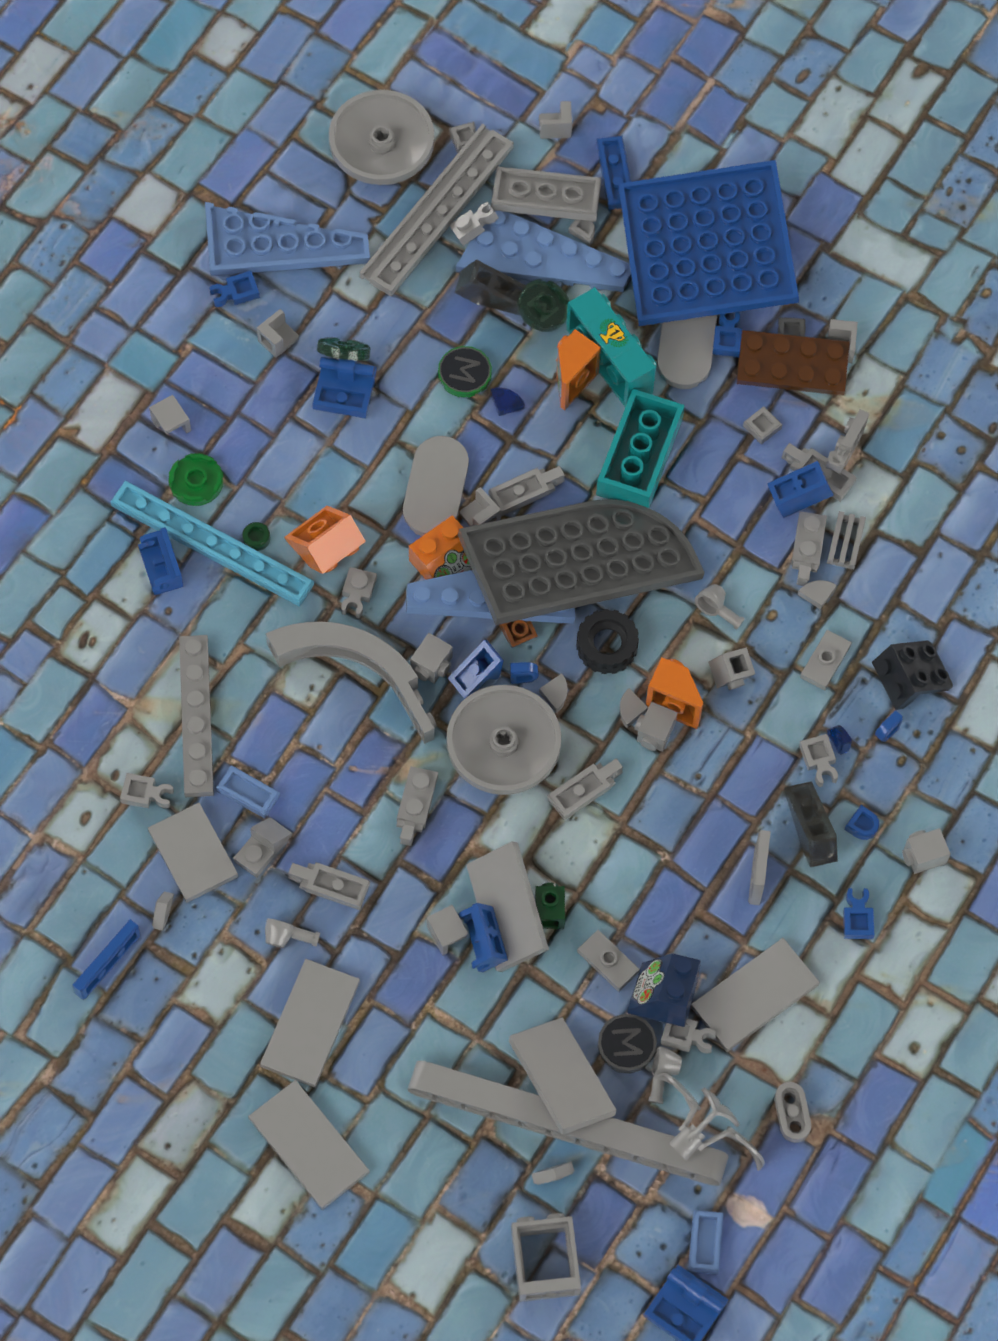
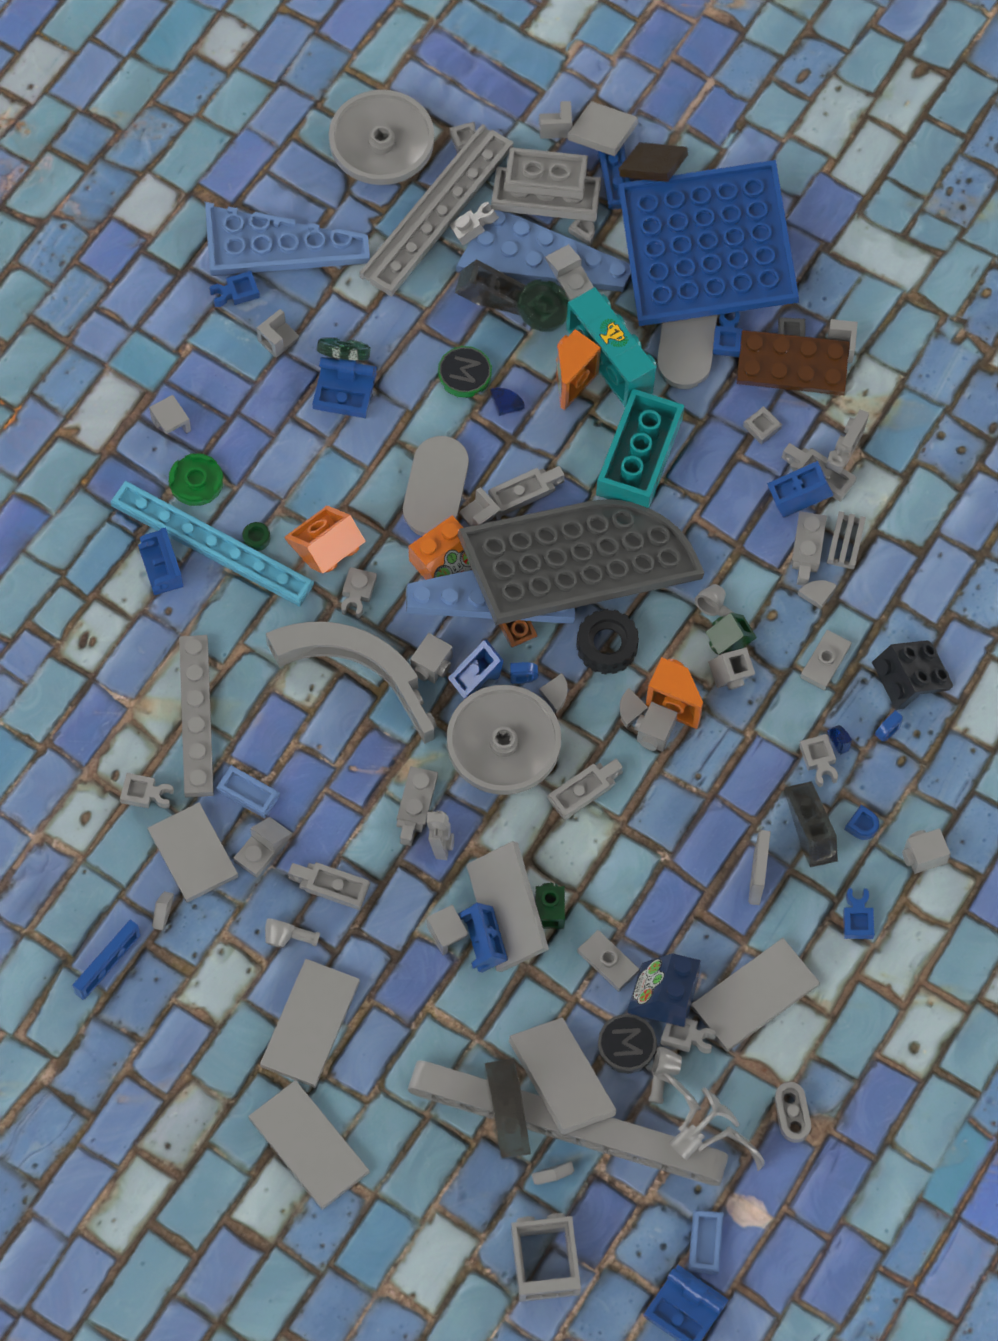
none -> light grey hinge [427,811,454,860]
none -> clear smoke slope [484,1058,531,1159]
none -> light grey tile [504,148,588,199]
none -> light grey slope [545,244,594,301]
none -> light grey tile [568,101,638,156]
none -> dark brown tile [619,142,688,182]
none -> brick [706,613,757,655]

